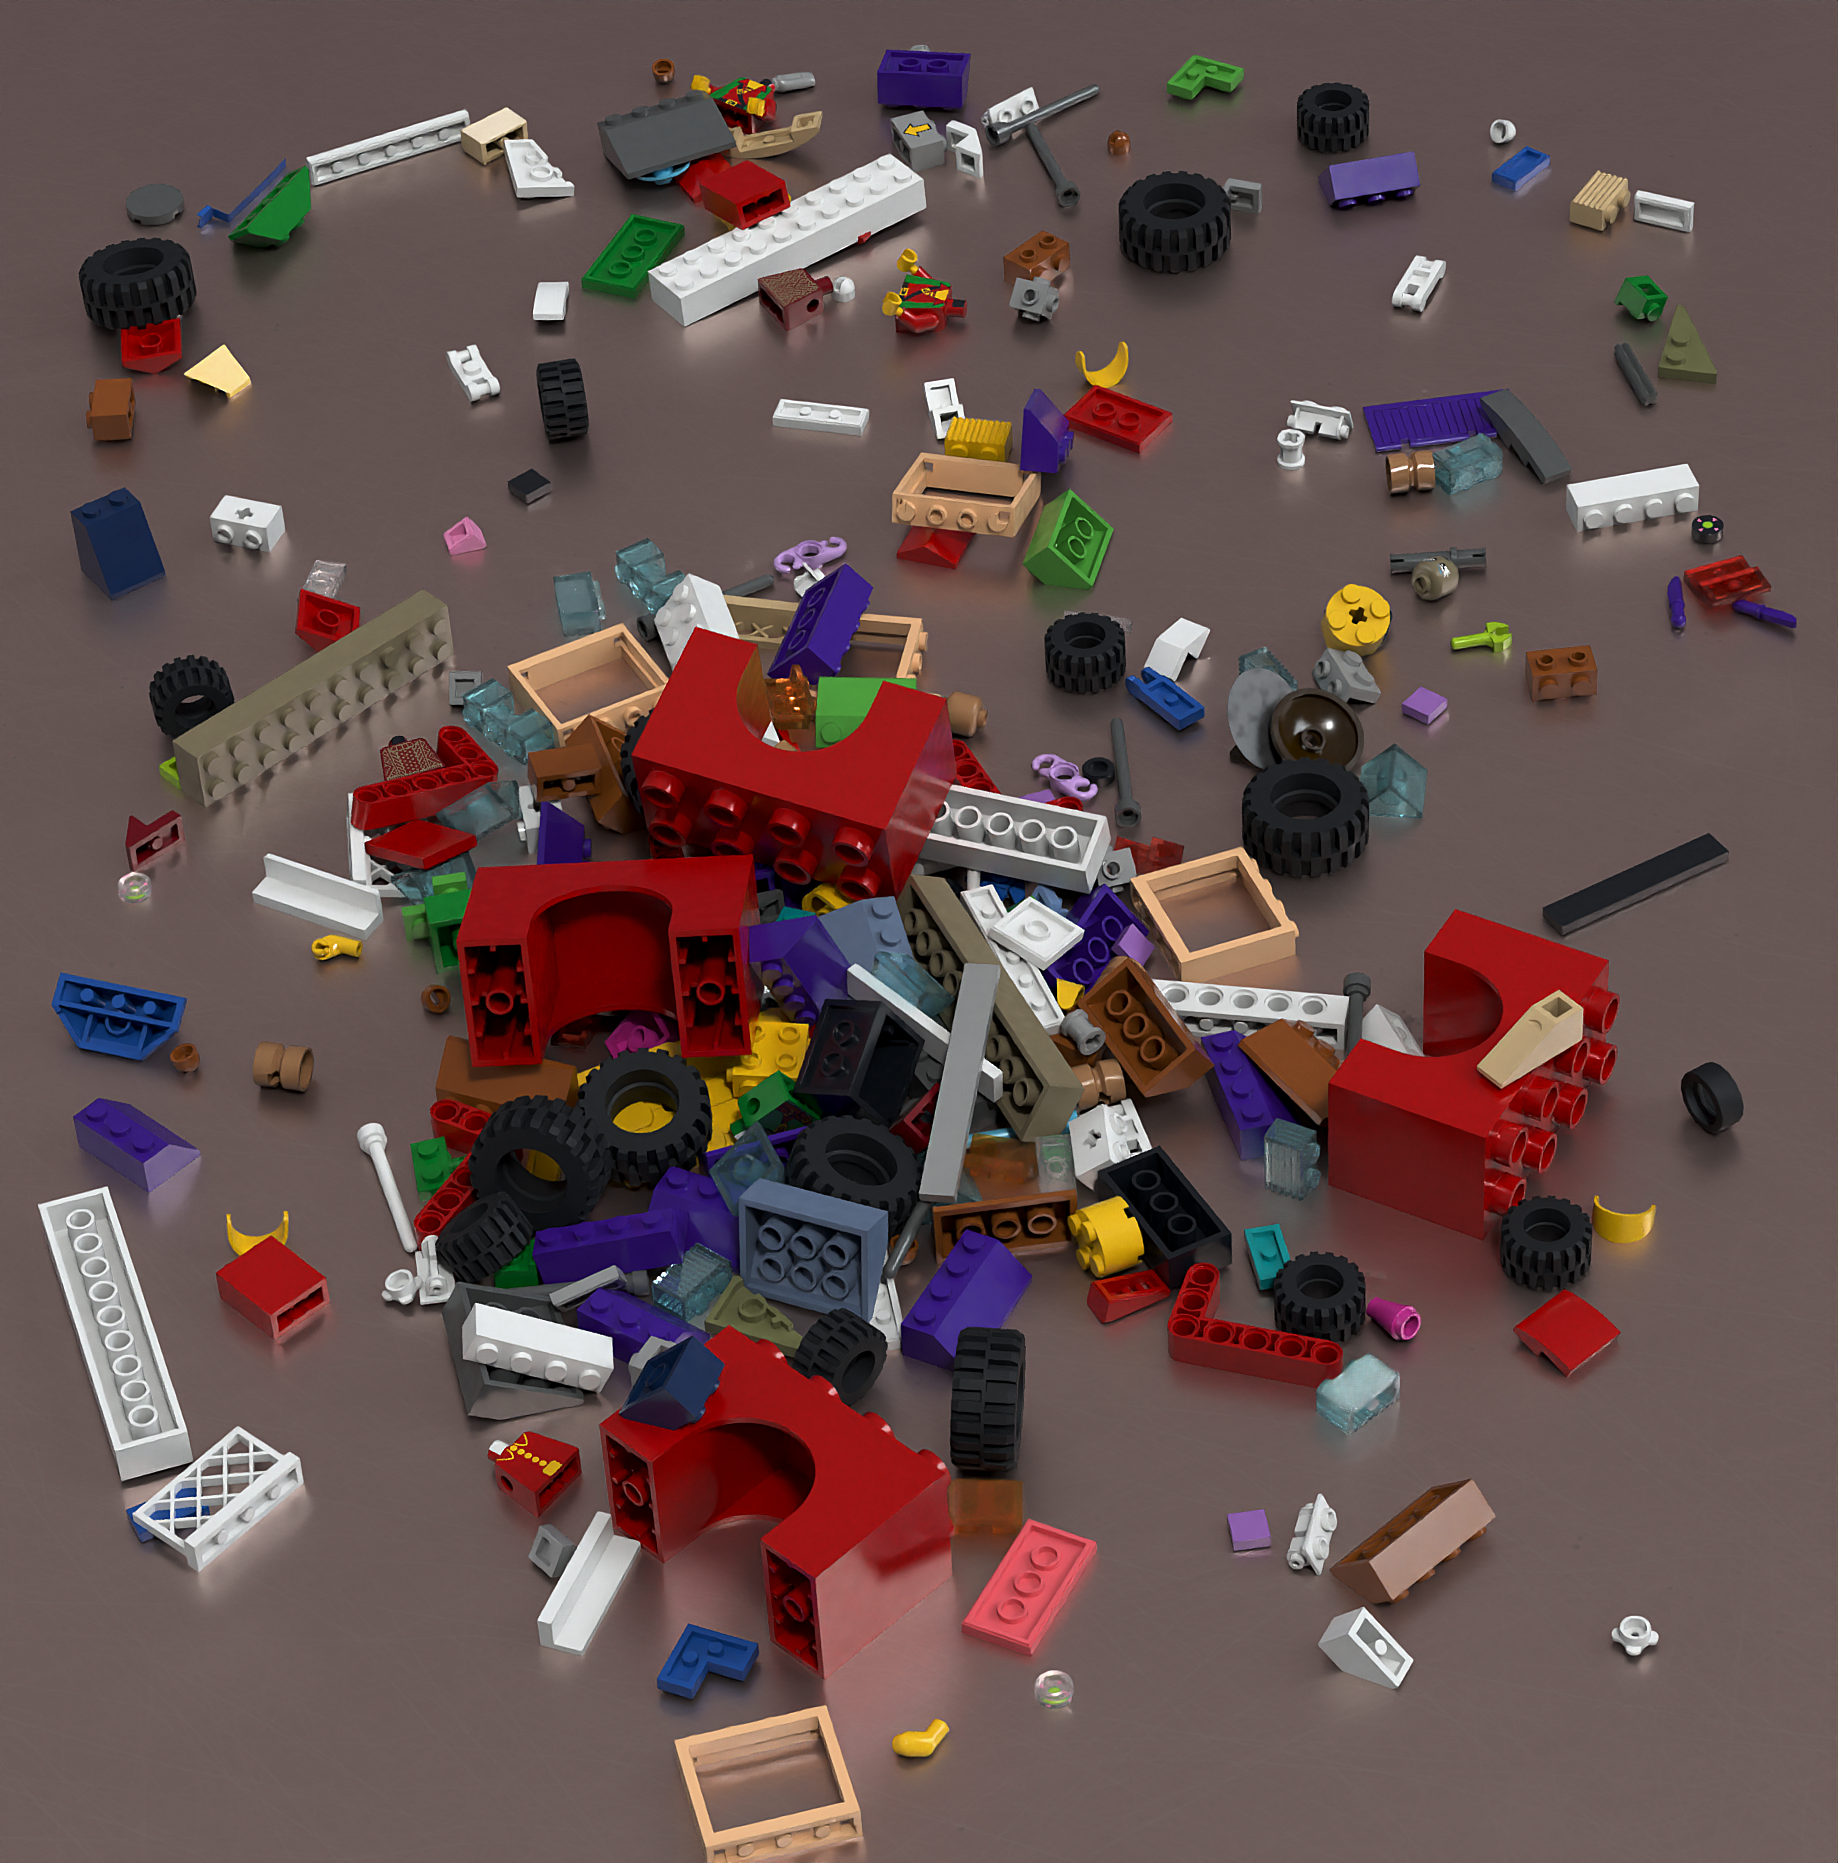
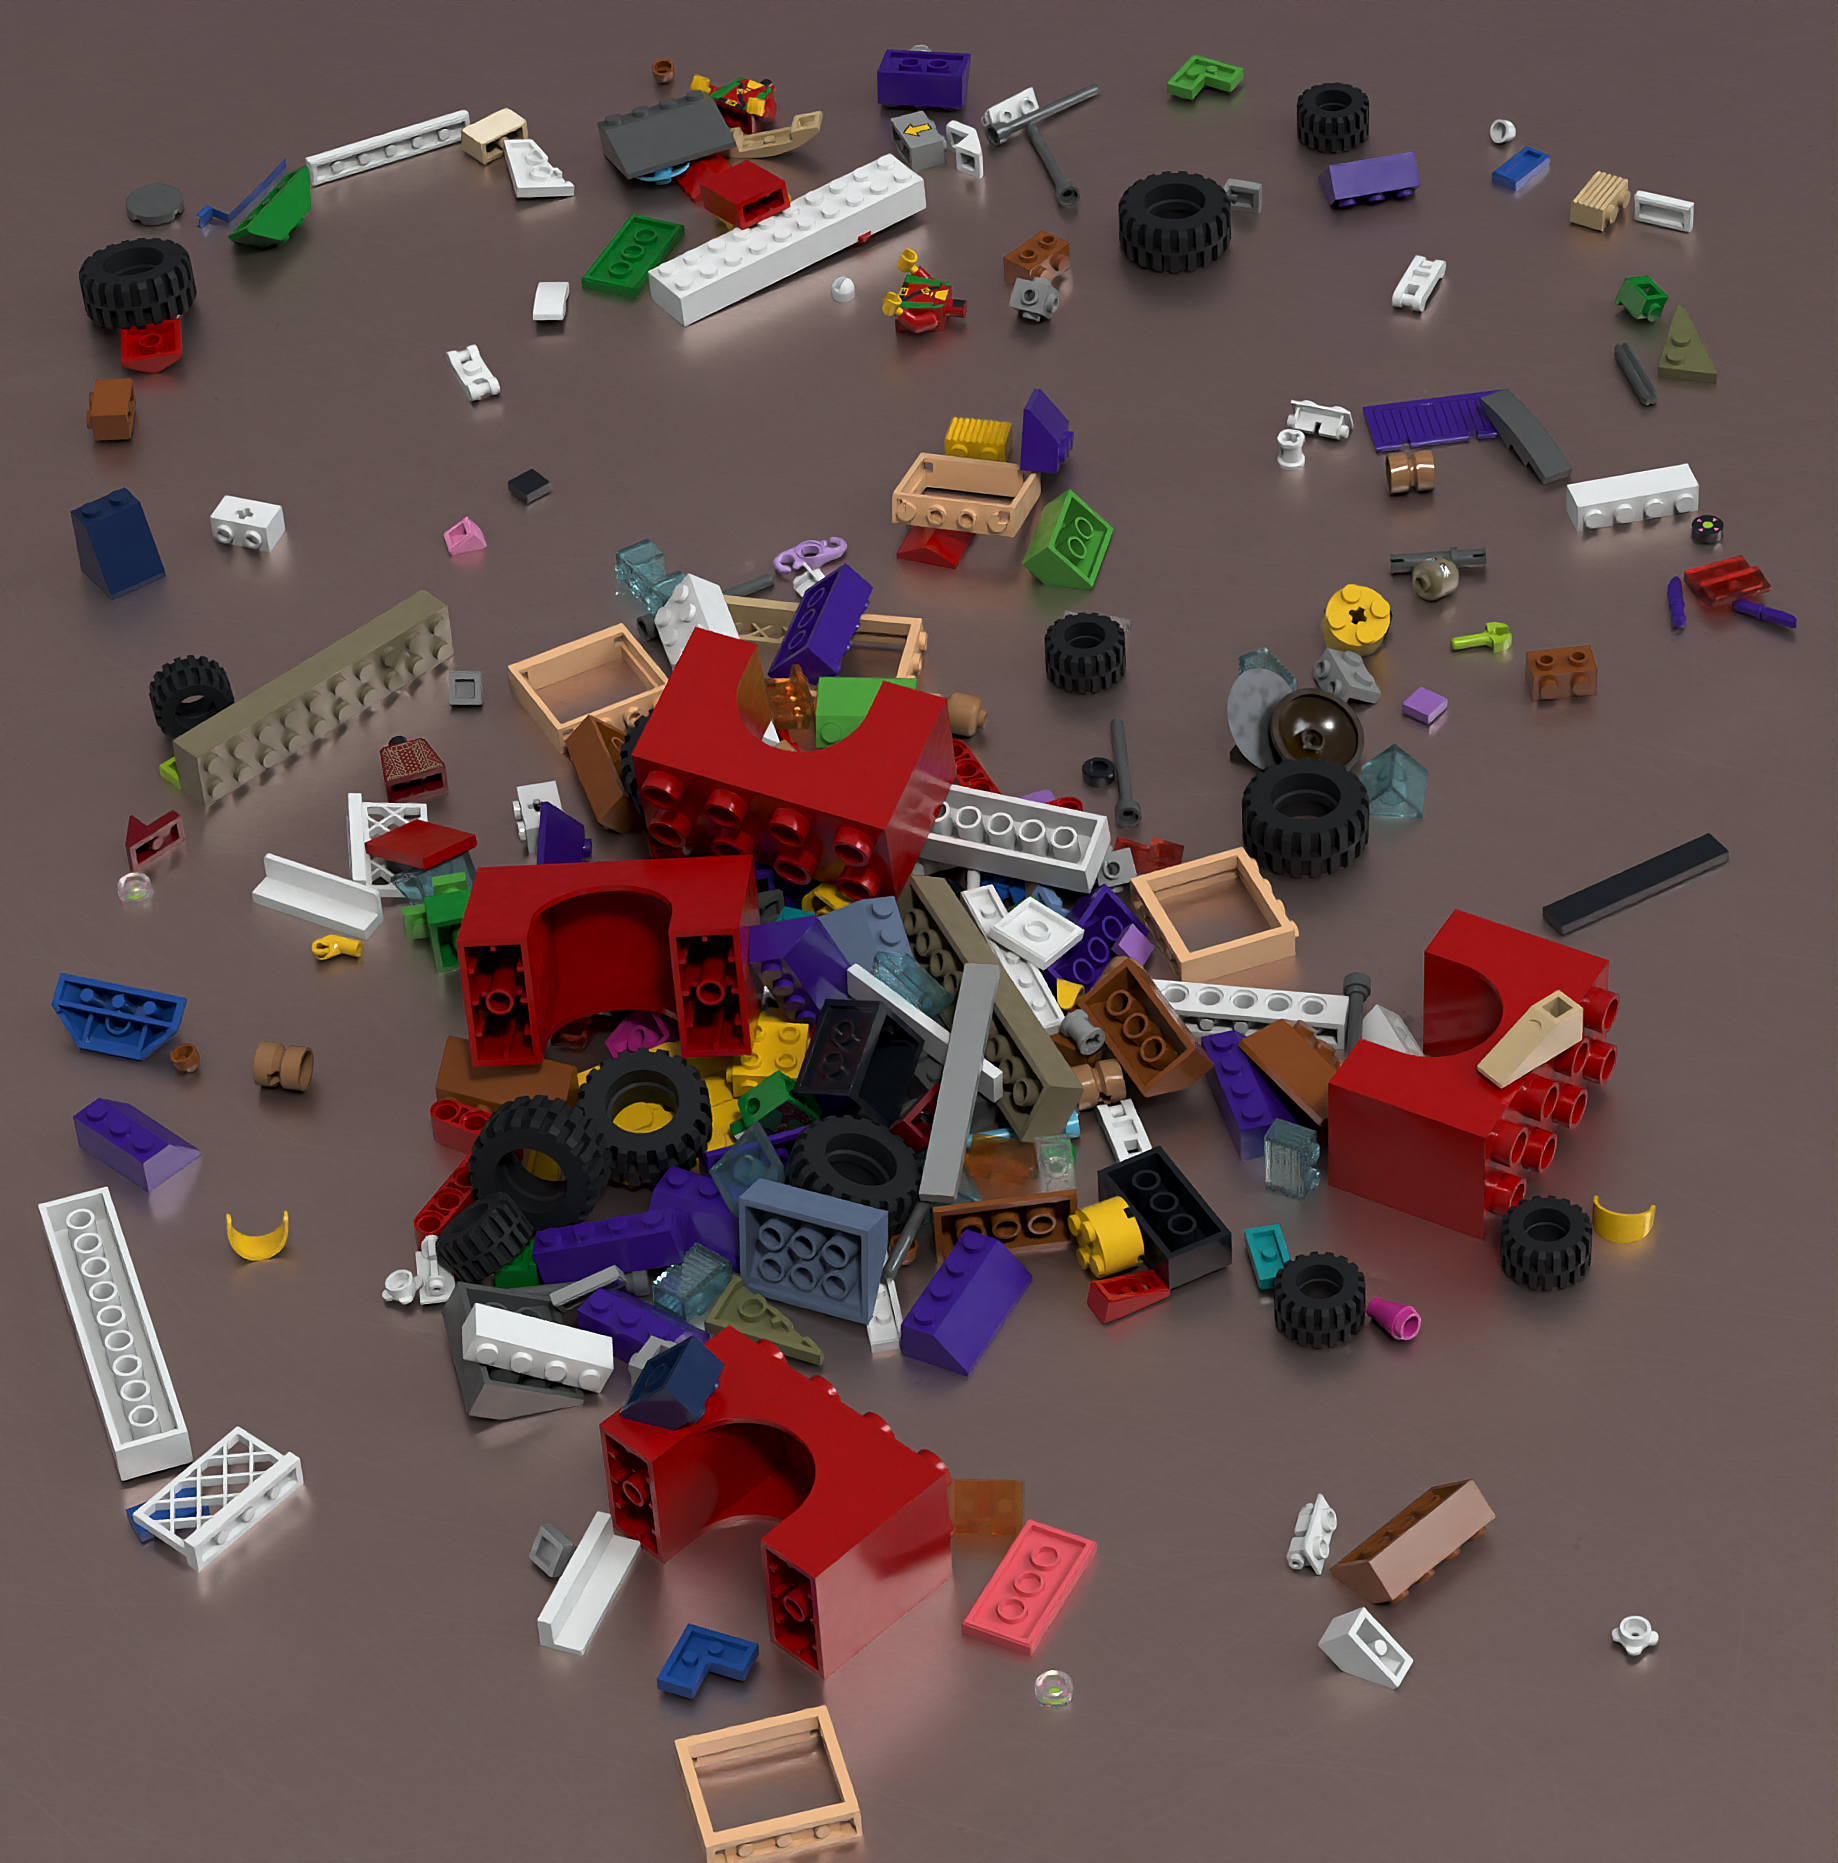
yellow slope [184,344,251,398] -> none
red brick [216,1236,330,1341] -> none
red slope [295,589,360,652] -> none
clear plate [297,560,347,604] -> none
red beam [350,725,499,830] -> none
white piece [357,1123,417,1253] -> none
green plate [410,1136,467,1202] -> none
dark orange hinge [420,984,451,1013] -> none
clear light blue slope [436,780,520,841] -> none
clear light blue arch [462,678,555,765] -> none
red torso [487,1431,582,1518] -> none
dark orange brick [527,743,602,803] -> none
black tyre [536,358,589,439] -> none
clear light blue brick [553,571,606,638] -> none
dark red torso [757,268,833,331] -> none
light grey piece [771,72,815,93] -> none
white tile [772,399,869,436] -> none
black tyre [792,1308,888,1407] -> none
yellow arm [892,1719,949,1757] -> none
white slope [923,378,965,440] -> none
black tyre [950,1326,1026,1472] -> none
lavender piece [1031,754,1098,801] -> none
red tile [1064,385,1173,454] -> none
white brick [1069,1104,1131,1193] -> none
yellow helmet [1075,341,1128,388] -> none
dark orange hinge [1107,130,1131,155] -> none
blue hinge [1125,667,1205,730] -> none
white slope [1143,618,1210,682] -> none
red beam [1167,1262,1343,1390] -> none
medium lavender tile [1227,1509,1271,1551] -> none
clear light blue brick [1316,1352,1400,1436] -> none
clear light blue brick [1432,433,1503,495] -> none
red slope [1513,1289,1621,1377] -> none
black tyre [1681,1062,1744,1133] -> none

